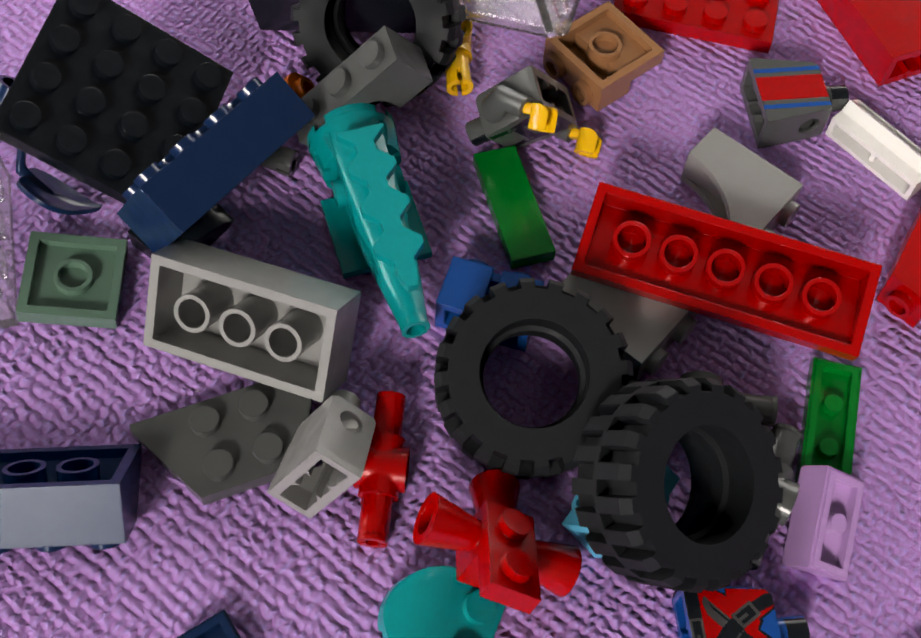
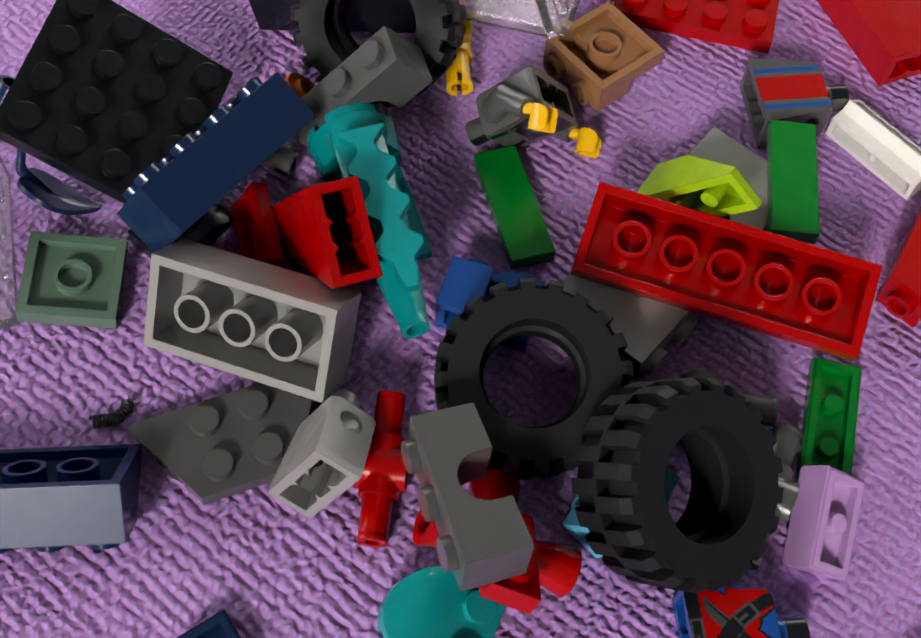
none -> pearl dark grey leg [89,399,134,429]
none -> red tile [231,181,285,267]
none -> red slope [272,175,383,289]
none -> dark grey arch [401,402,534,592]
none -> lime slope [637,155,762,217]
none -> green tile [767,120,820,244]

